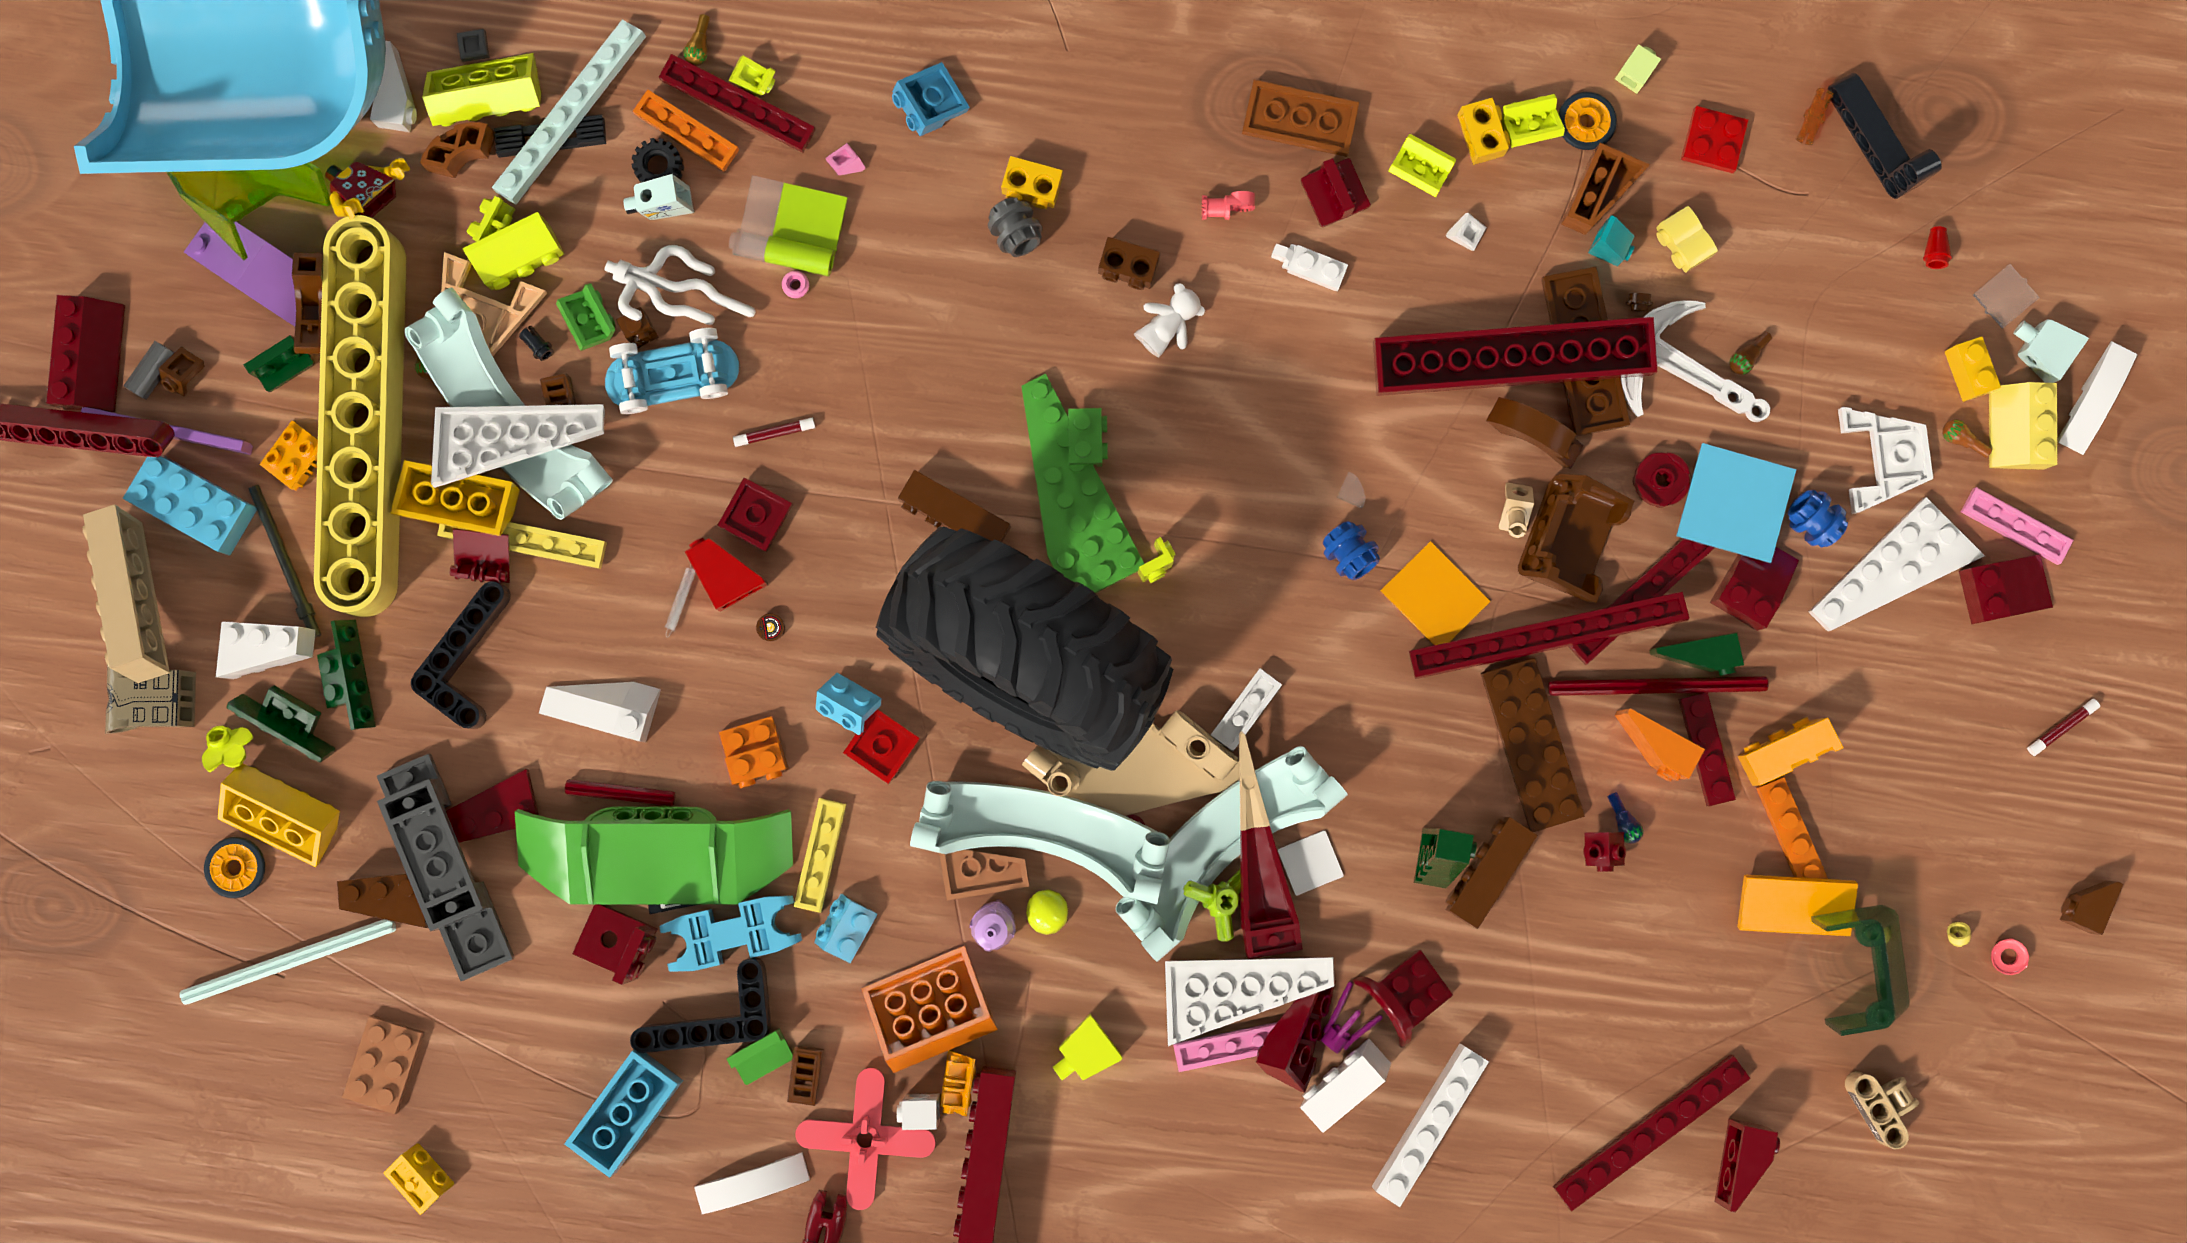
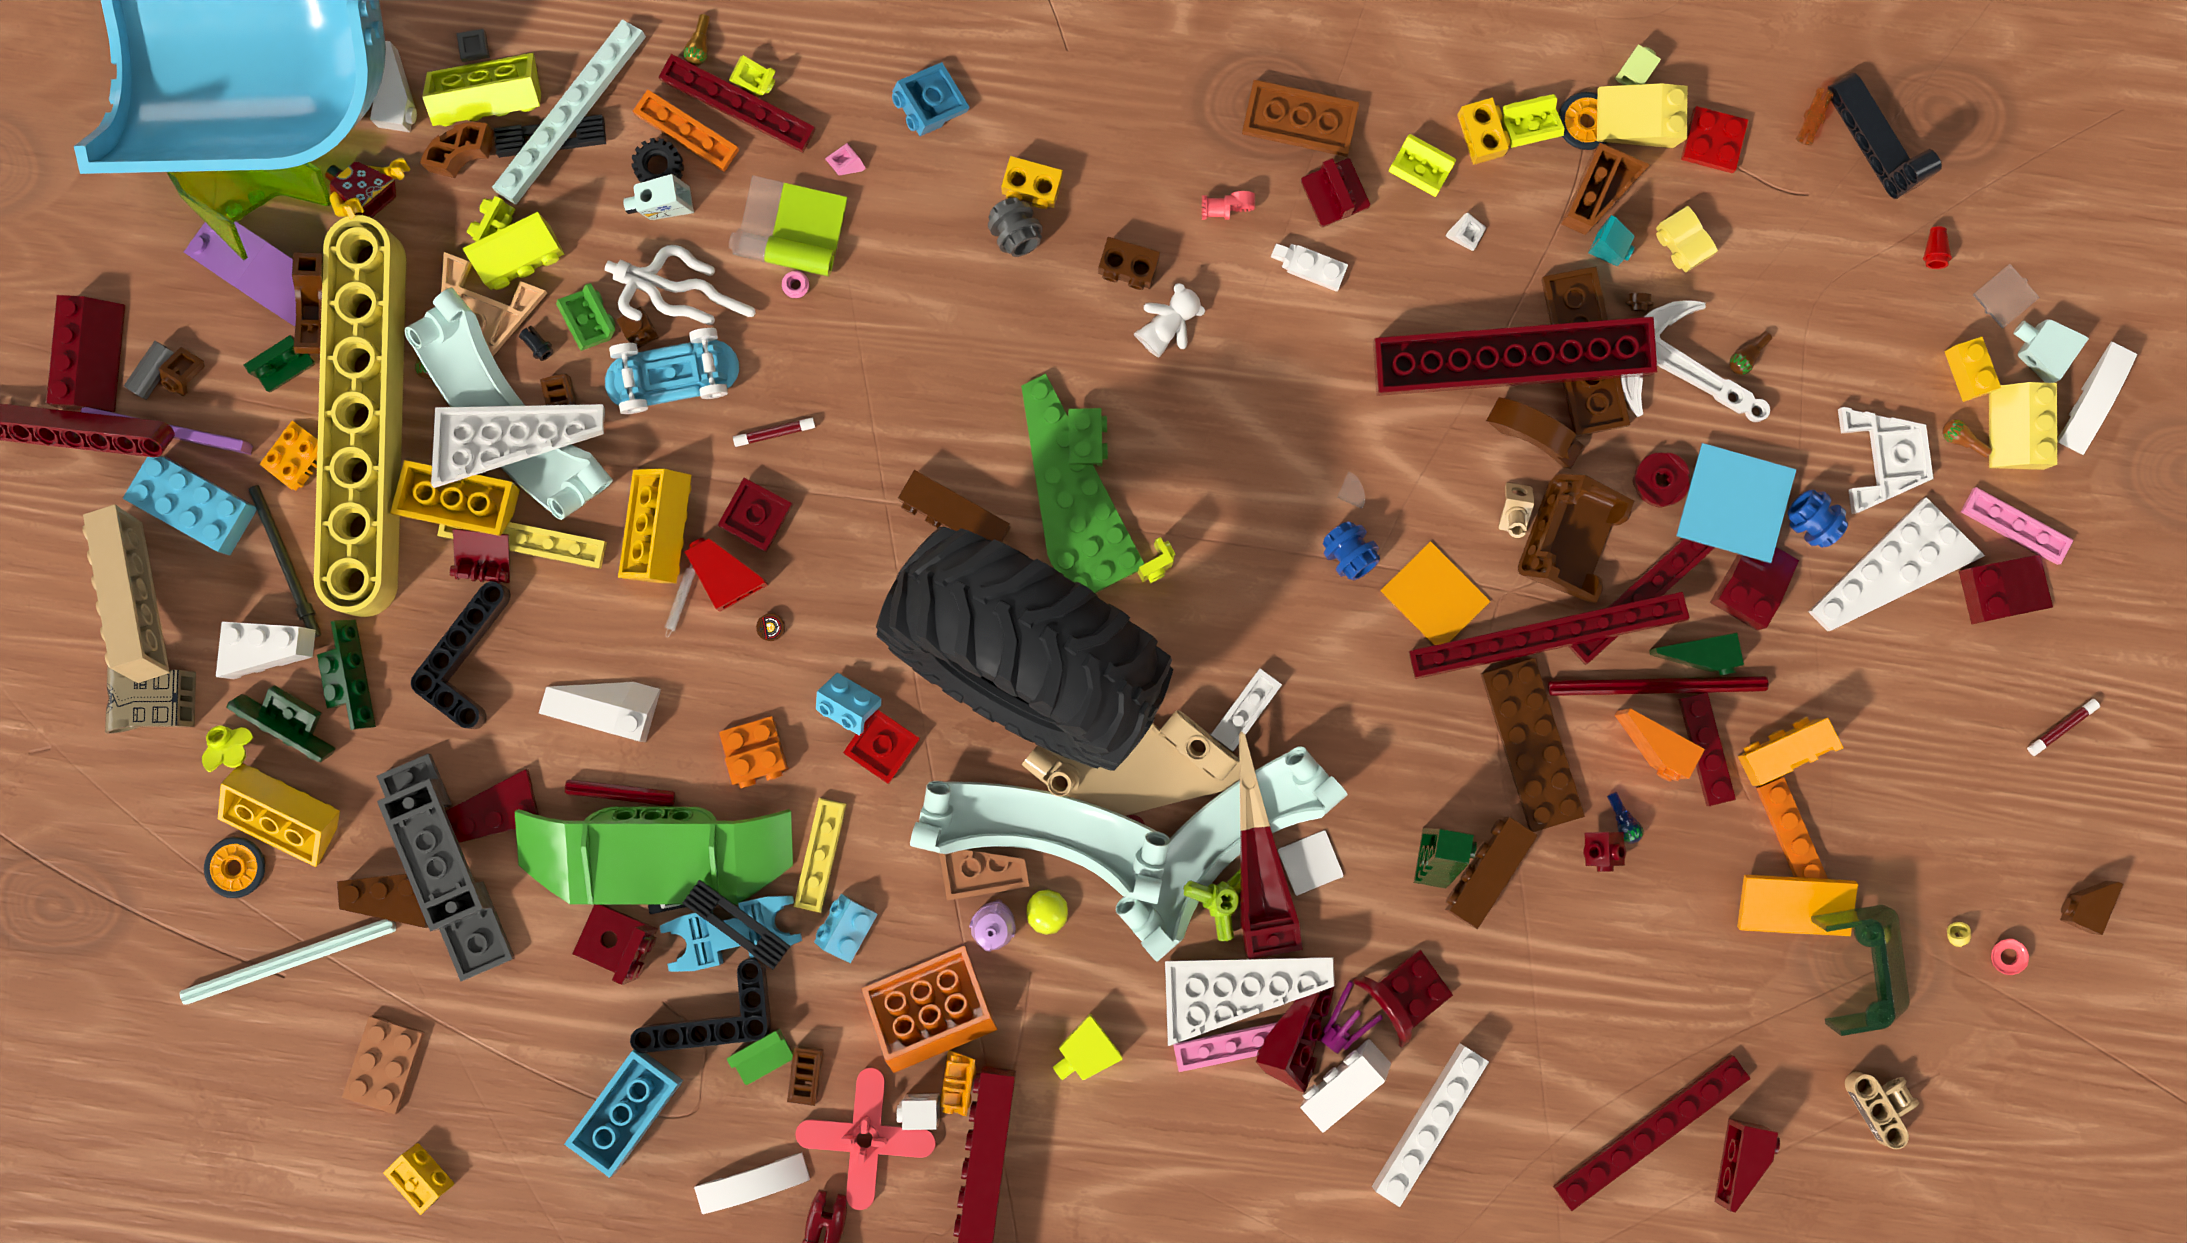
none -> yellow slope [618,469,692,584]
none -> black container [682,880,790,970]
none -> light yellow slope [1597,83,1688,148]

